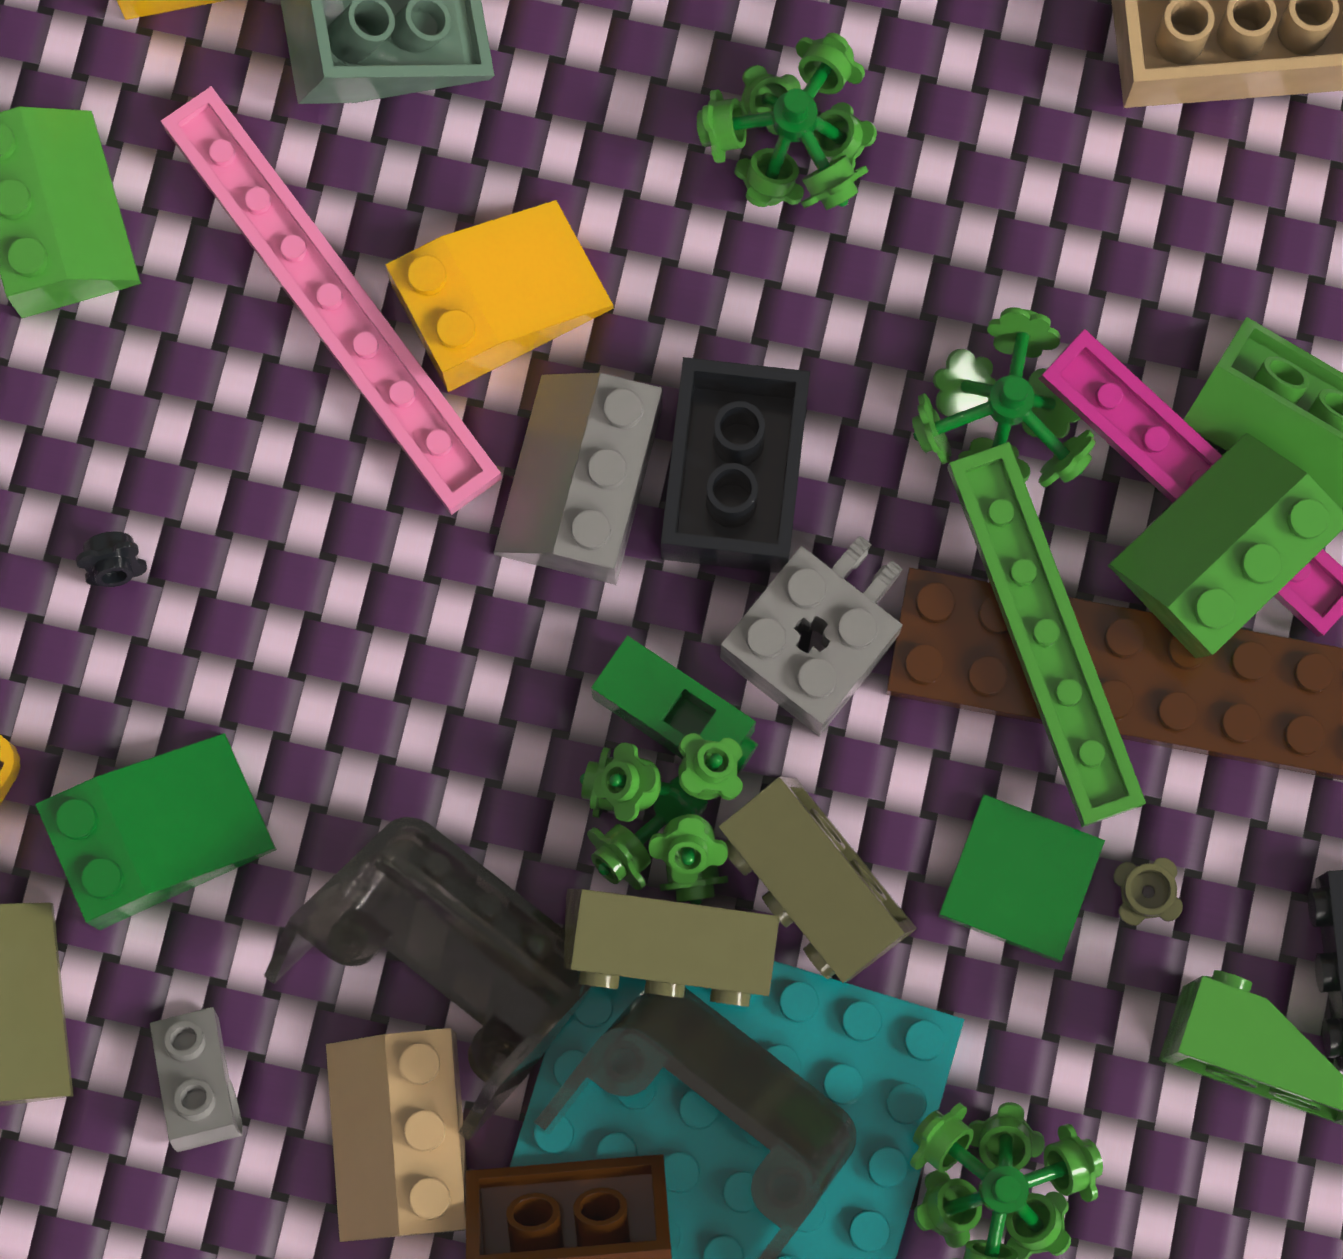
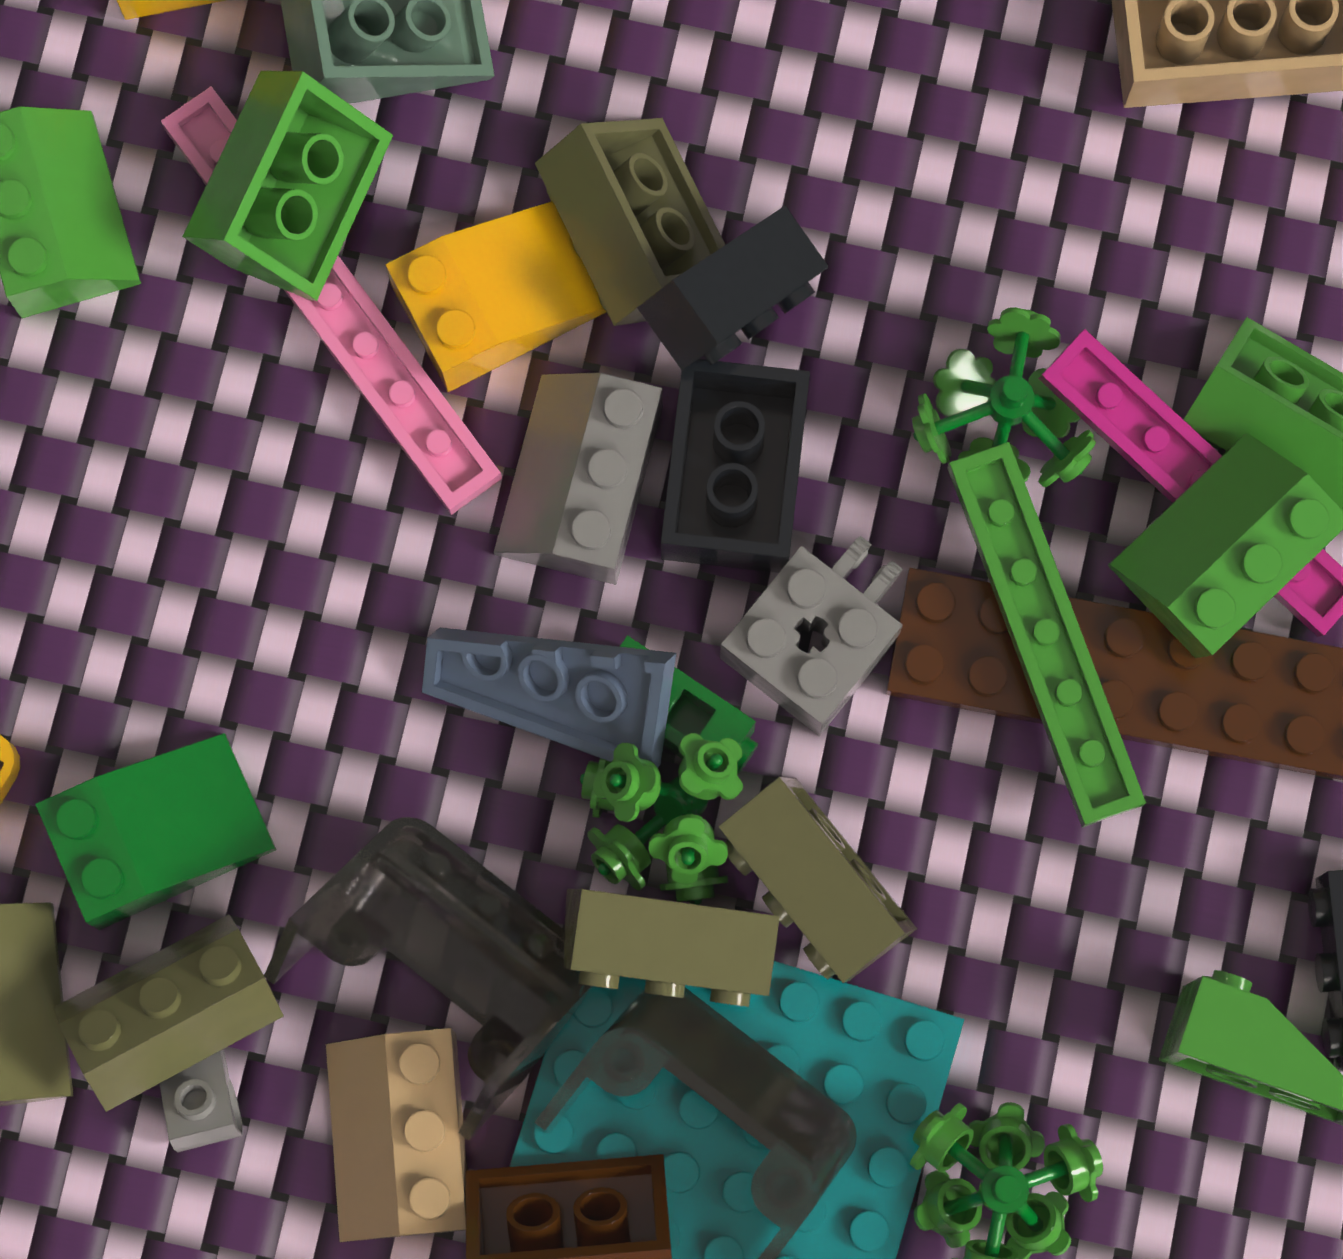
black plate [76,531,147,587] -> none
bright green plant [697,33,877,210] -> none
green tile [938,794,1105,963] -> none
olive plate [1113,858,1183,926] -> none
none -> olive slope [54,914,284,1112]
none -> bright green slope [182,71,393,301]
none -> sand blue wing [422,627,676,768]
none -> olive slope [535,118,725,326]
none -> black brick [637,205,829,370]

